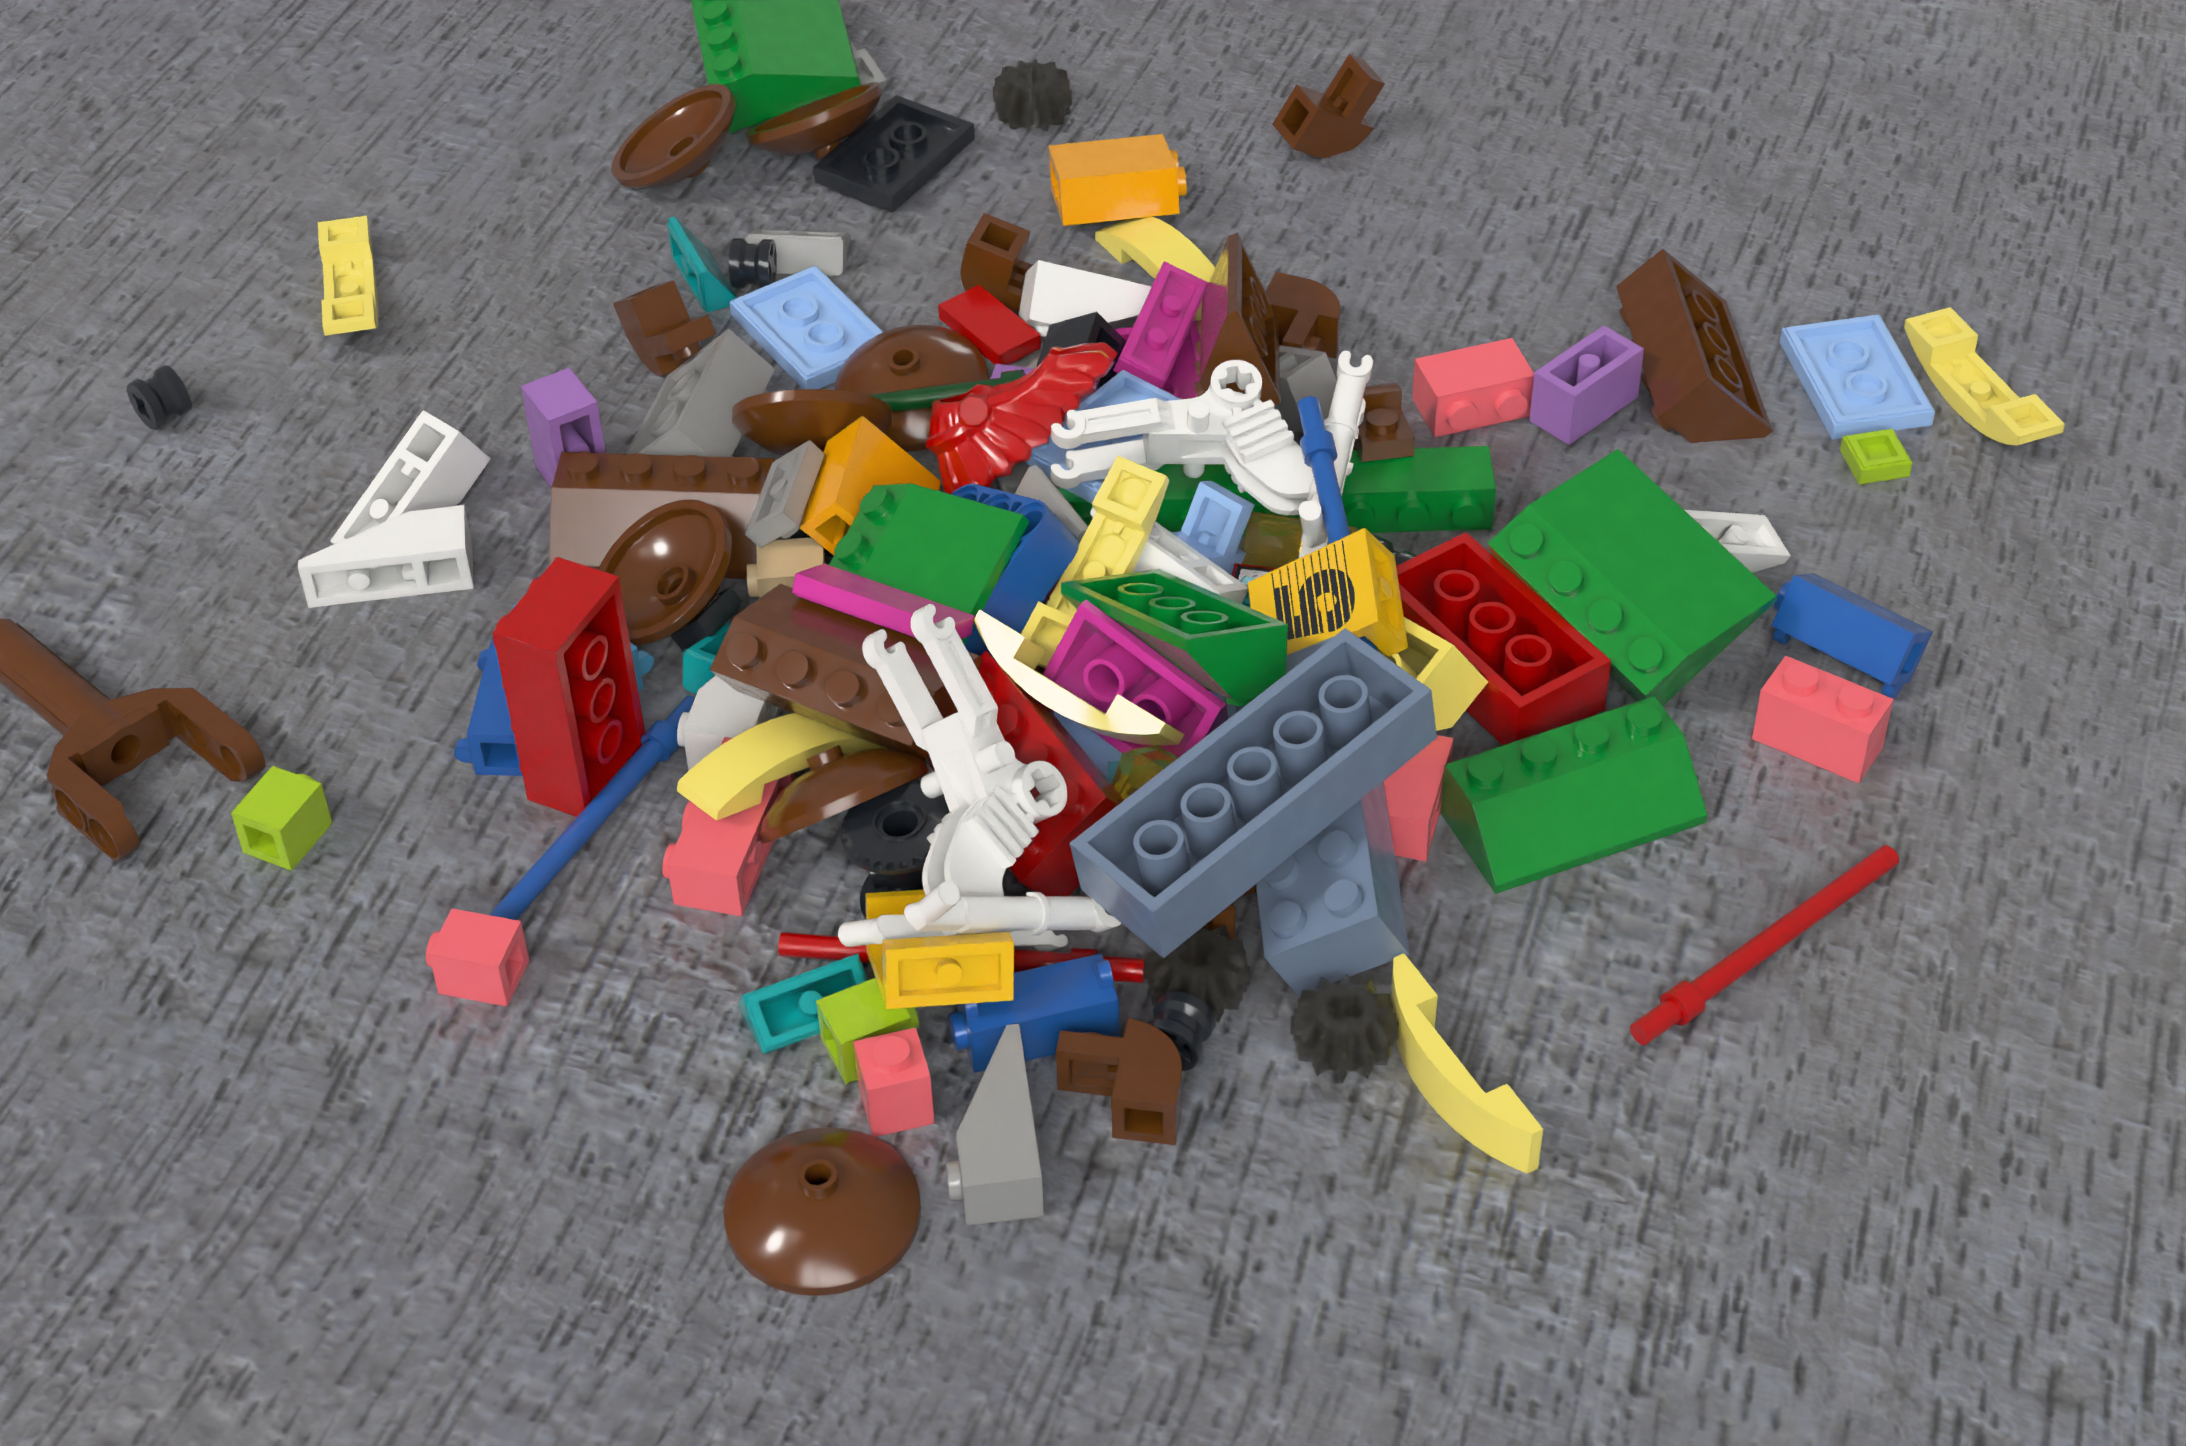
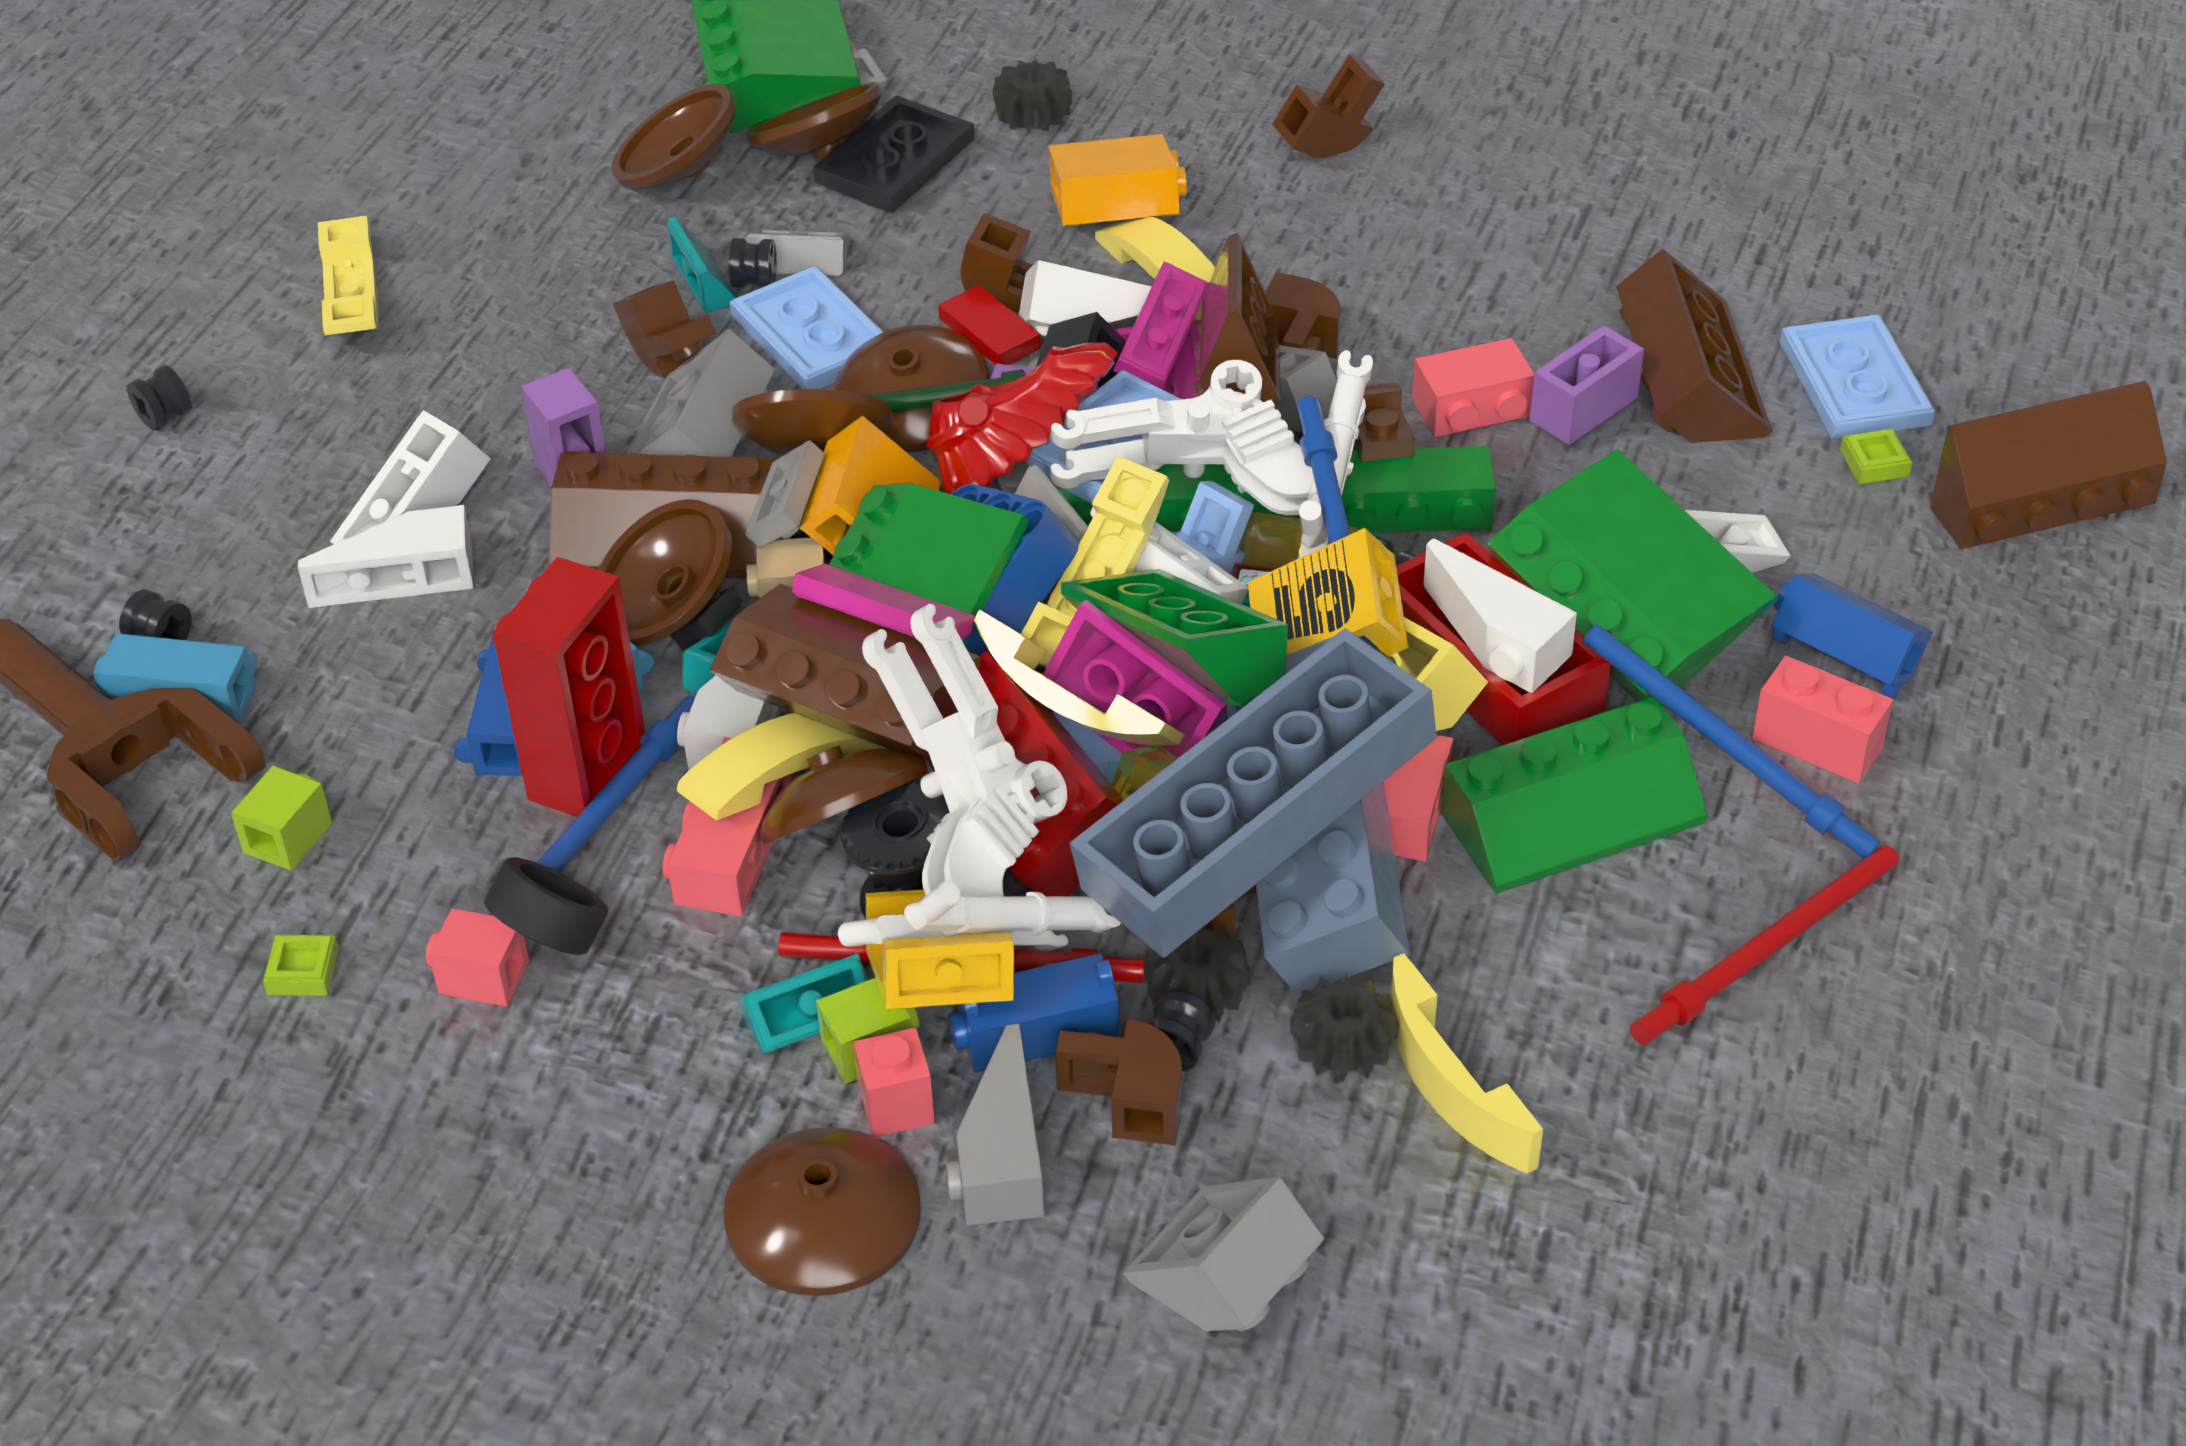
light yellow slope [1904,307,2065,446] -> none
none -> dark azure brick [94,633,258,724]
none -> black wheel [119,589,192,640]
none -> lime tile [263,935,339,996]
none -> black tyre [484,857,608,955]
none -> light grey slope [1123,1177,1324,1332]
none -> white slope [1424,538,1577,693]
none -> blue bar [1582,624,1880,859]
none -> reddish brown slope [1930,381,2167,549]

